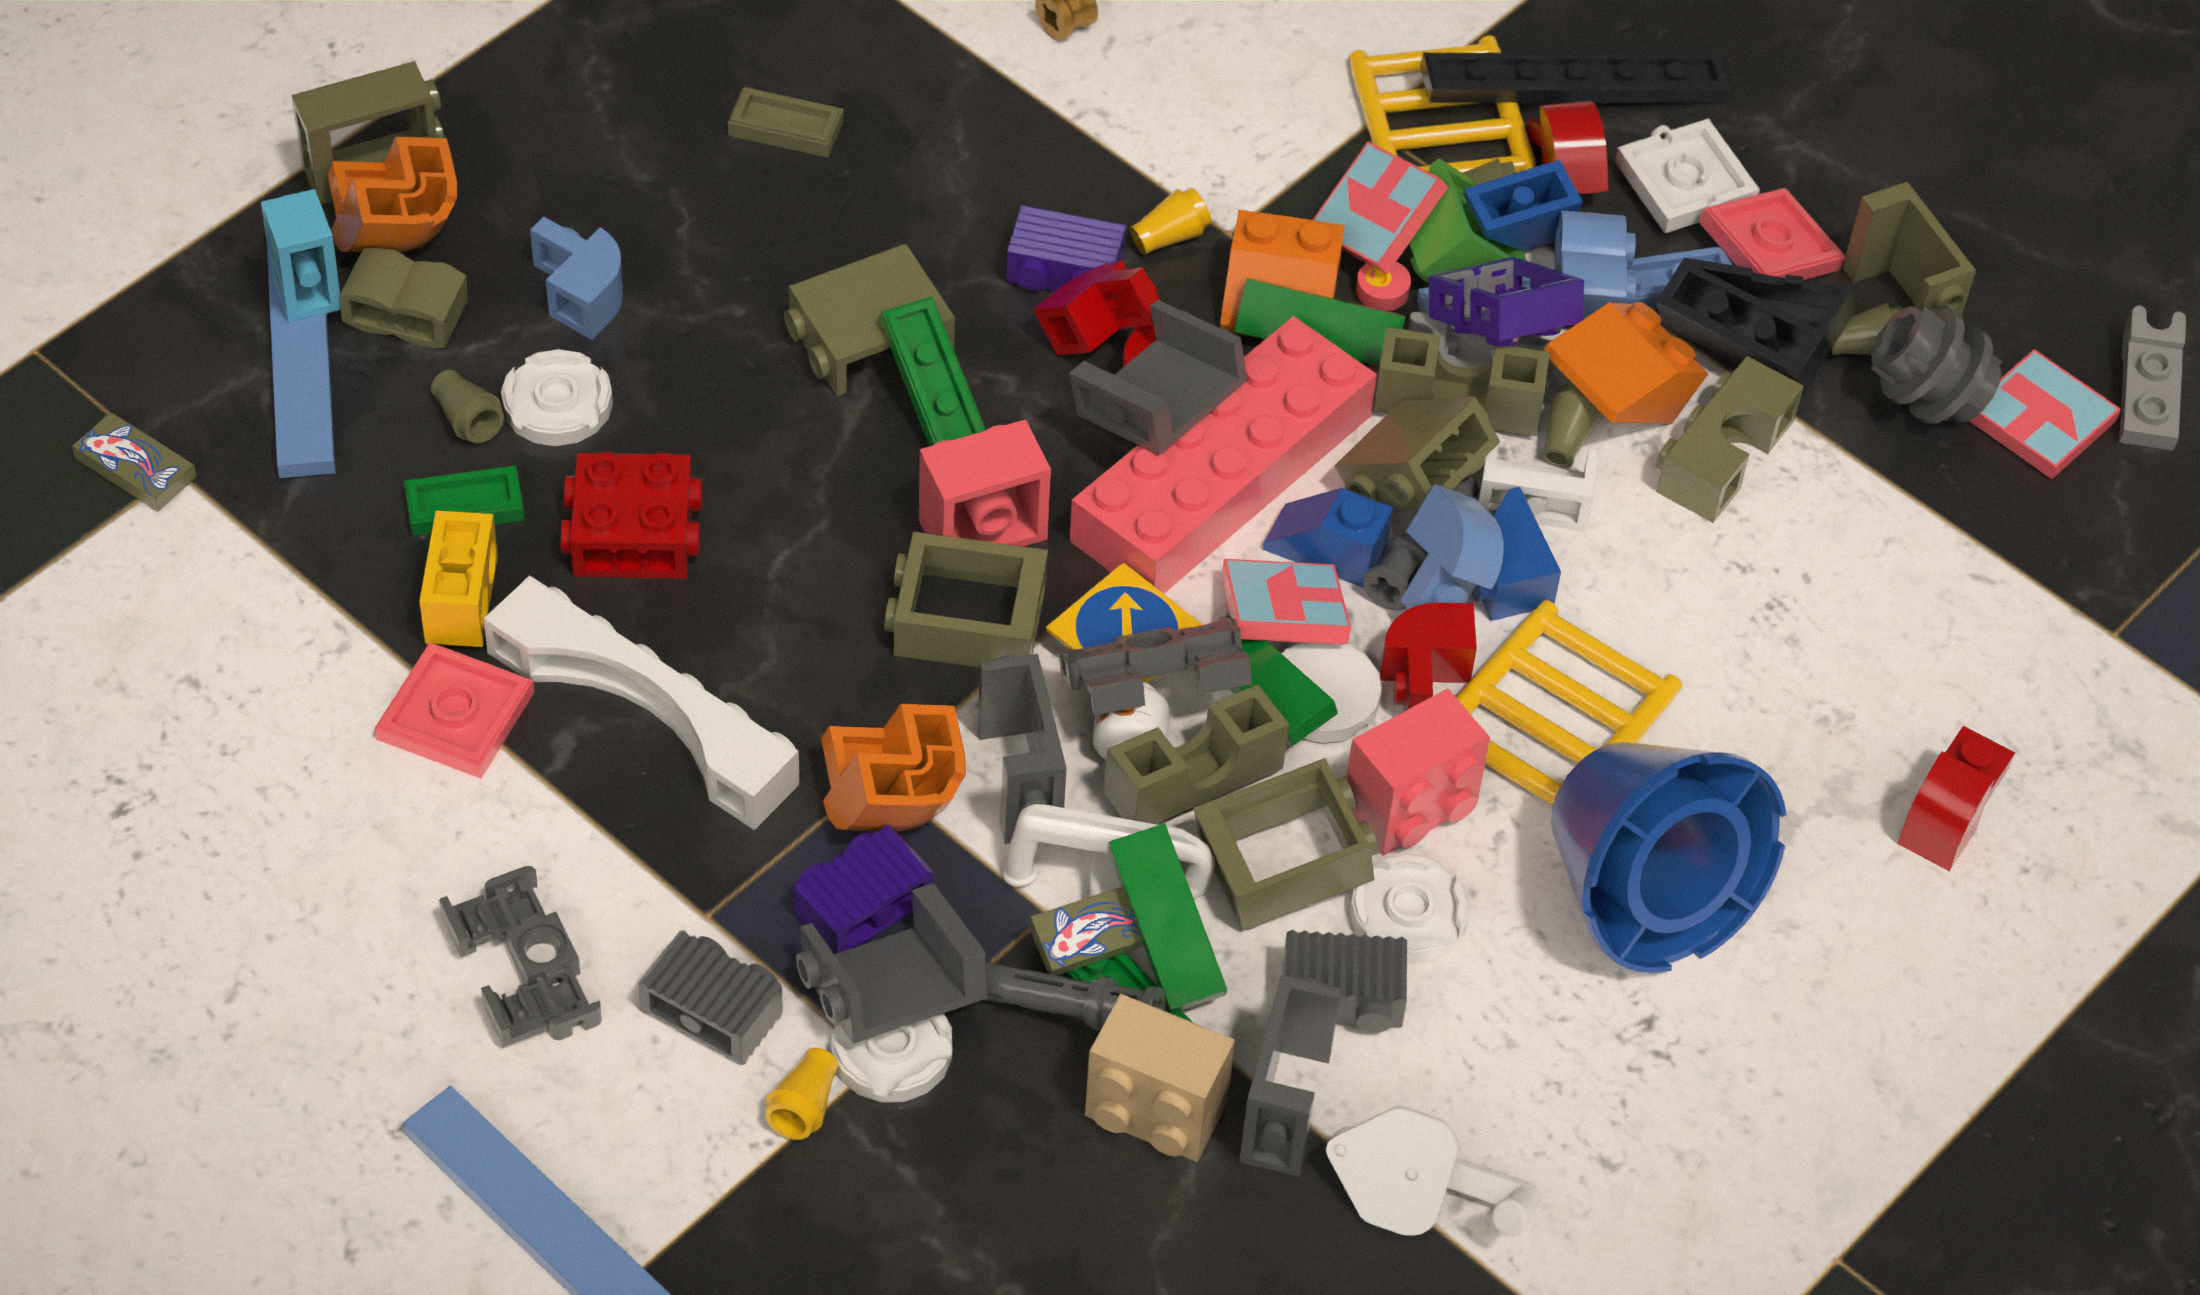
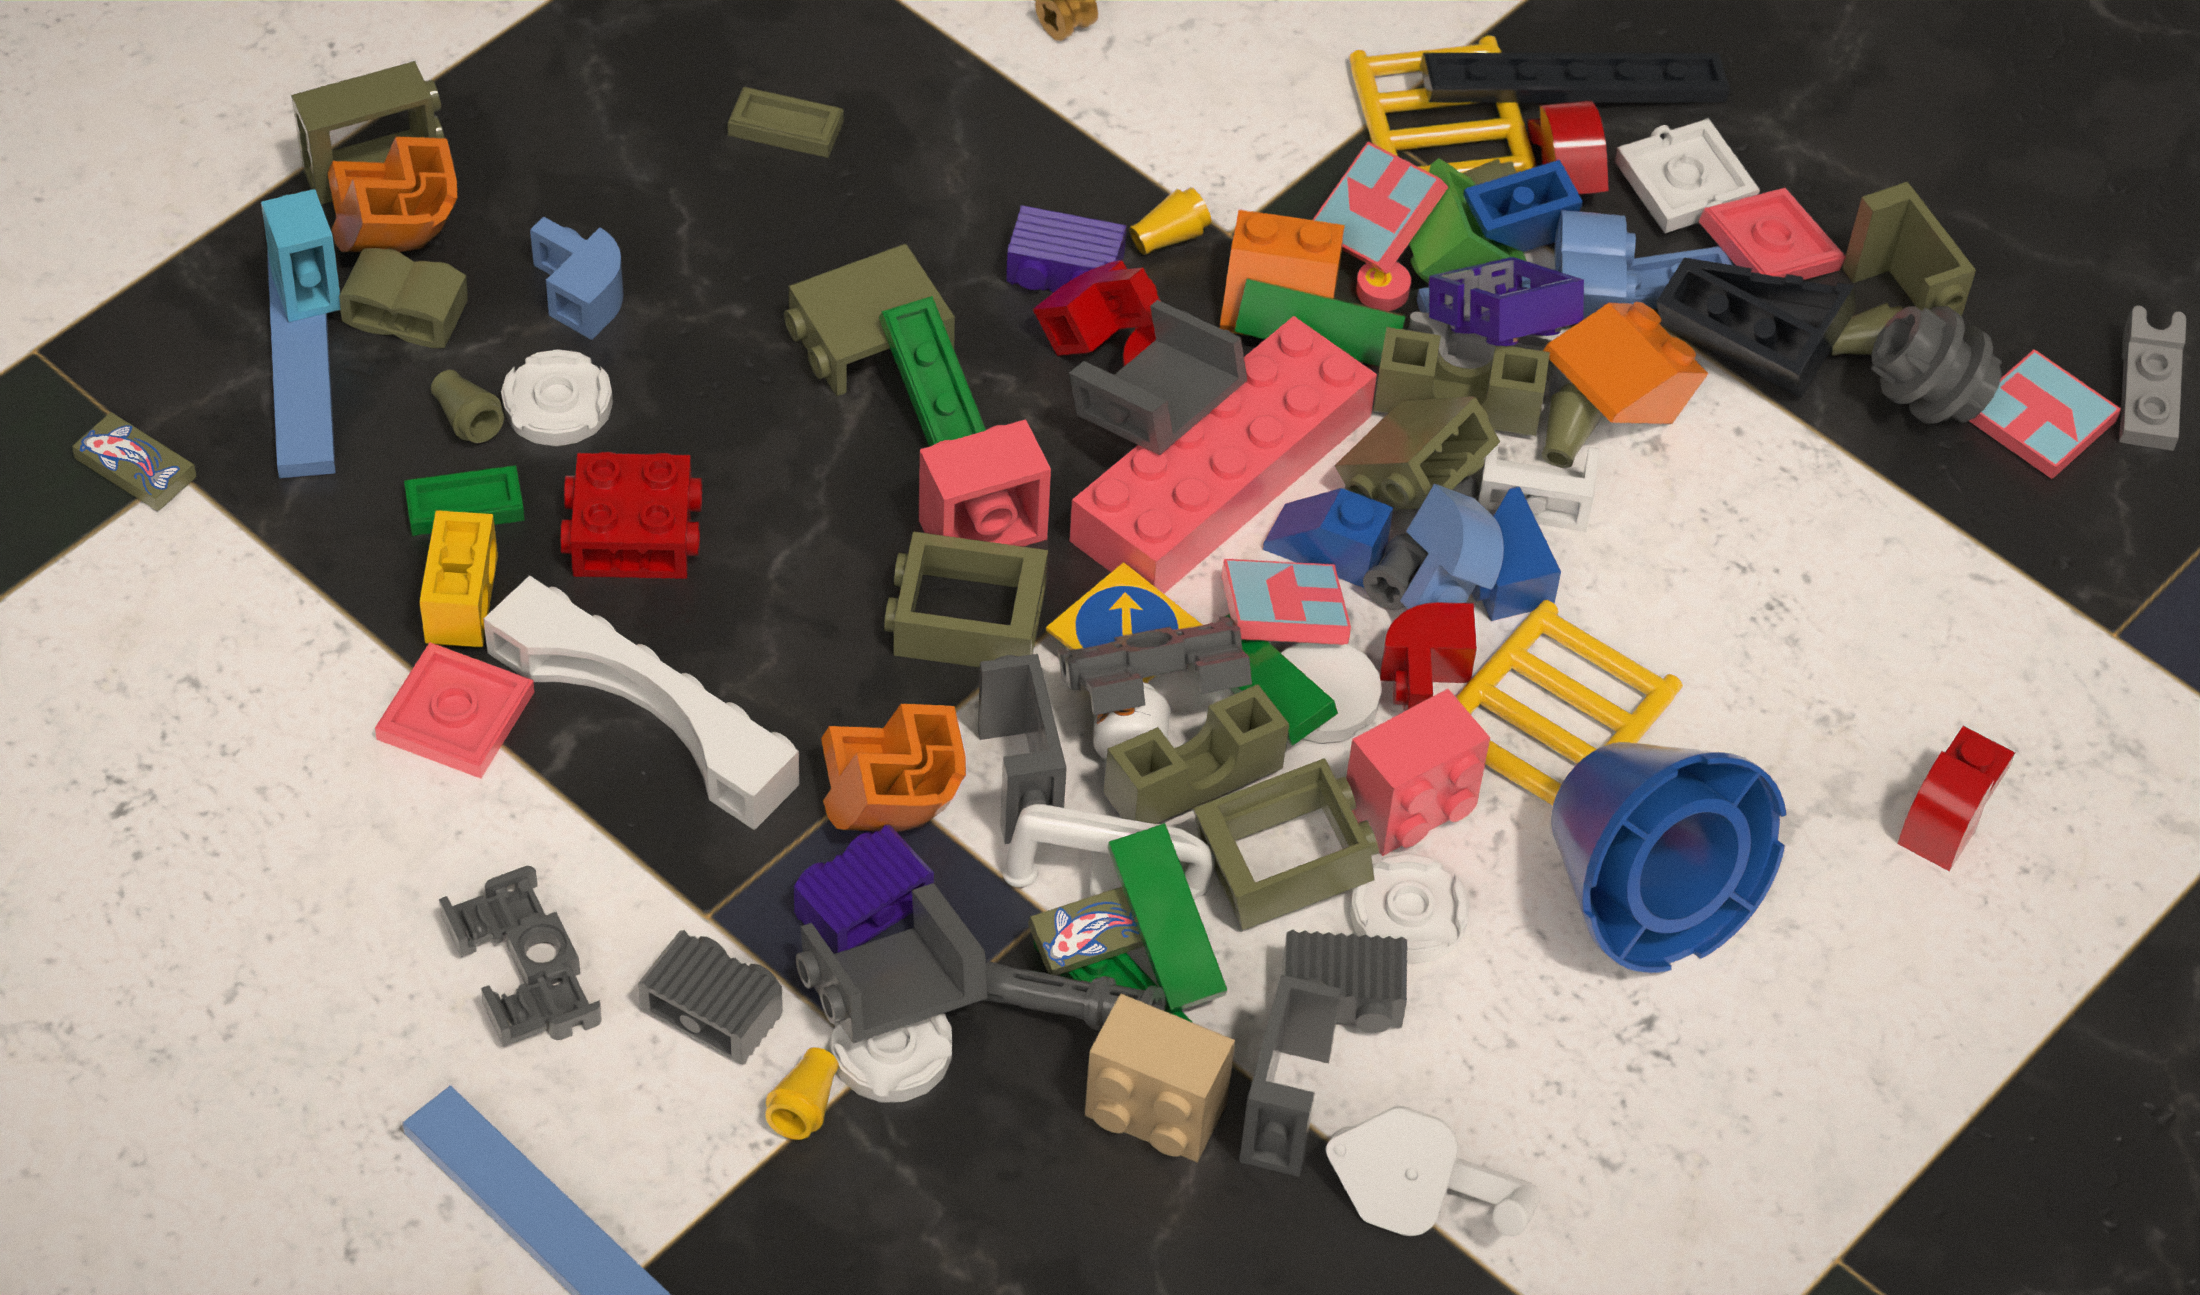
olive arch [1656,356,1804,523] -> none

